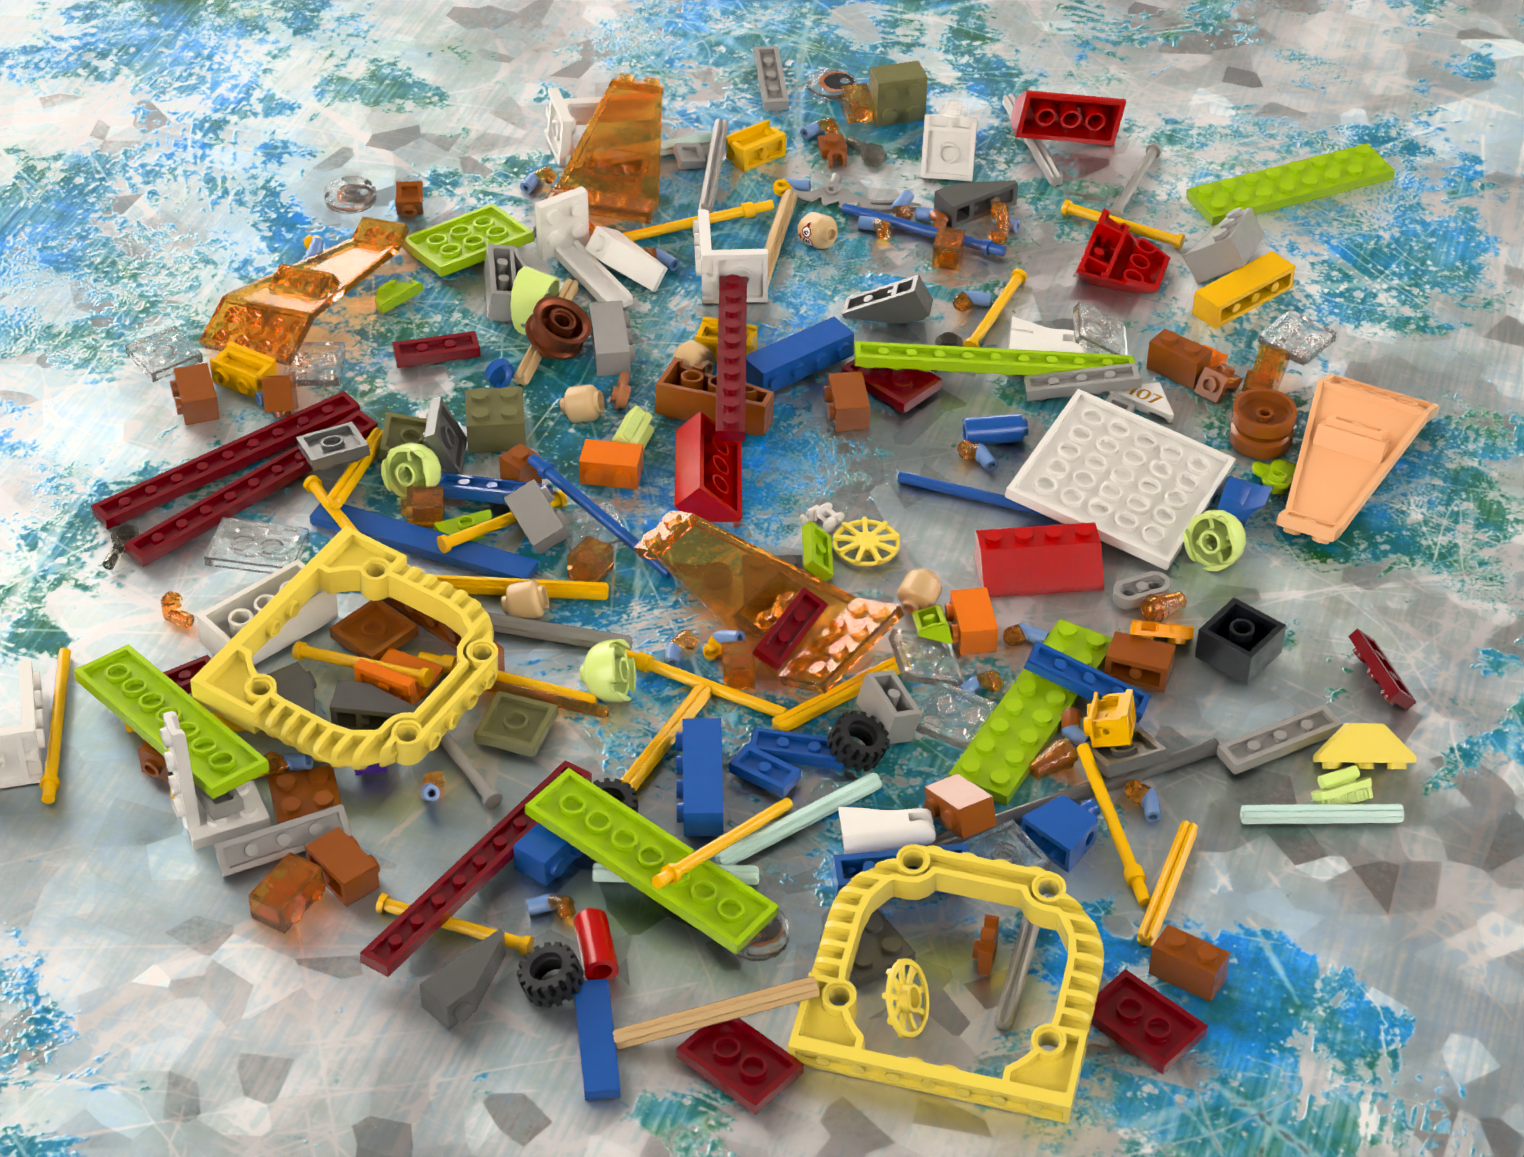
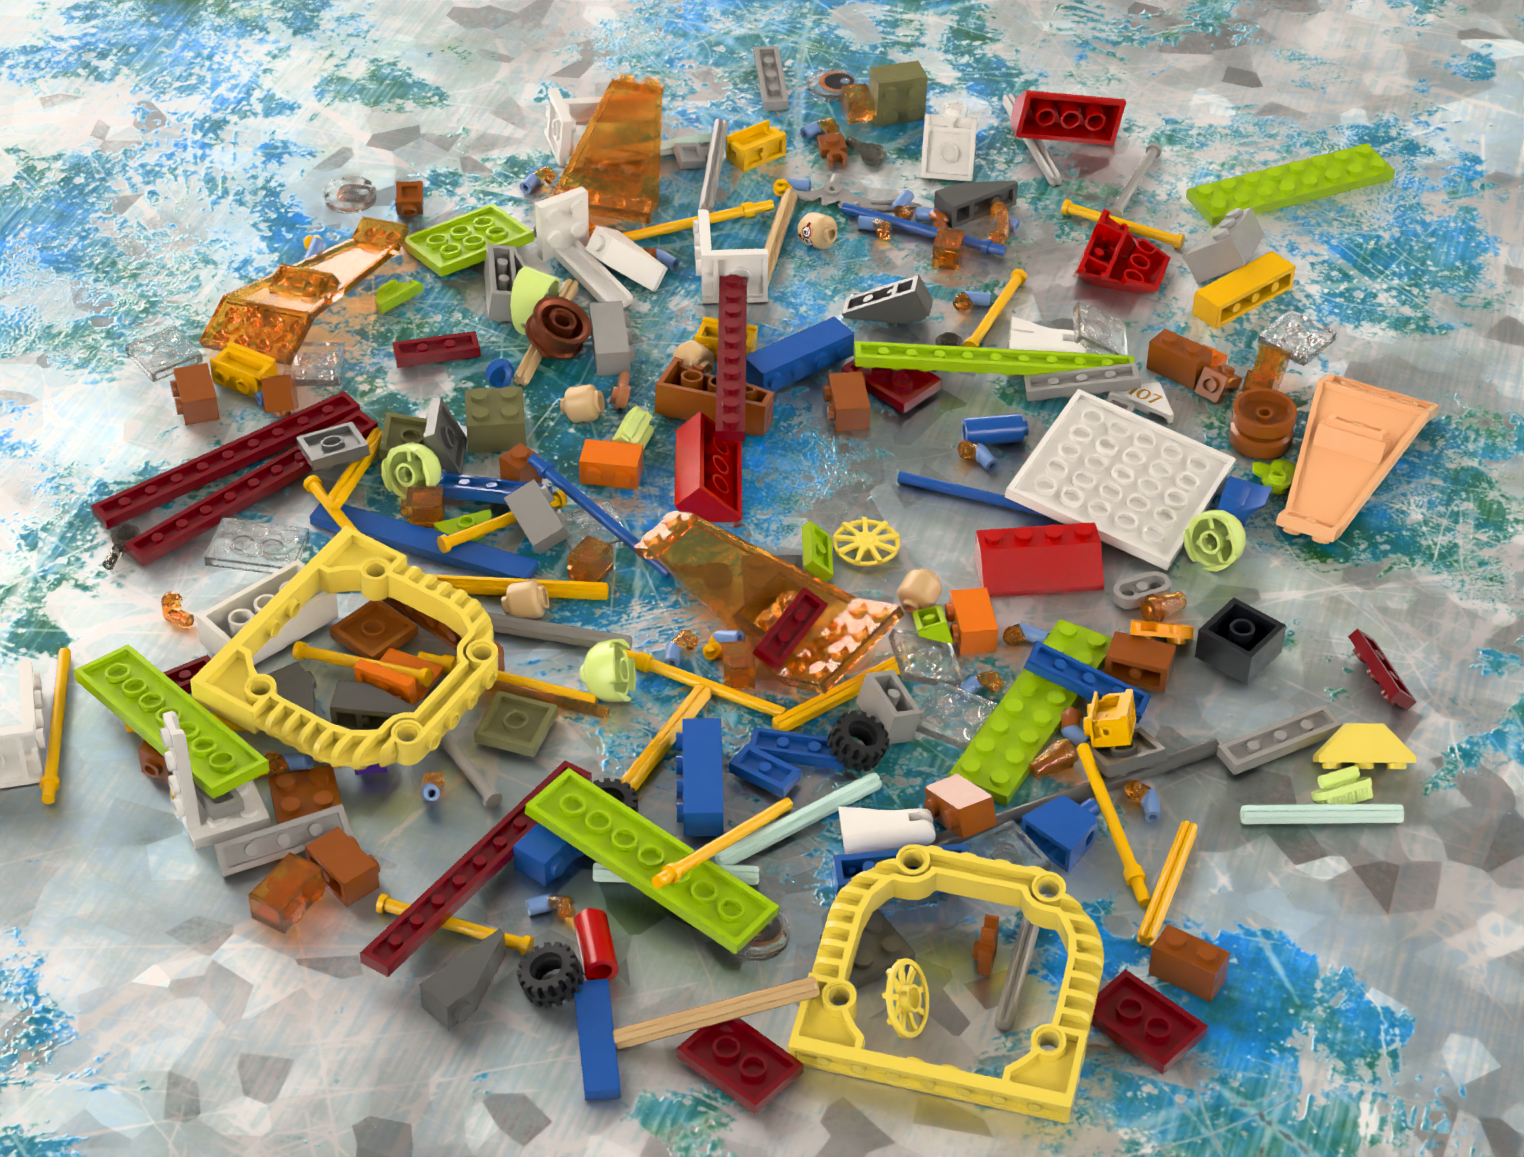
white piece [799,502,845,534] -> none

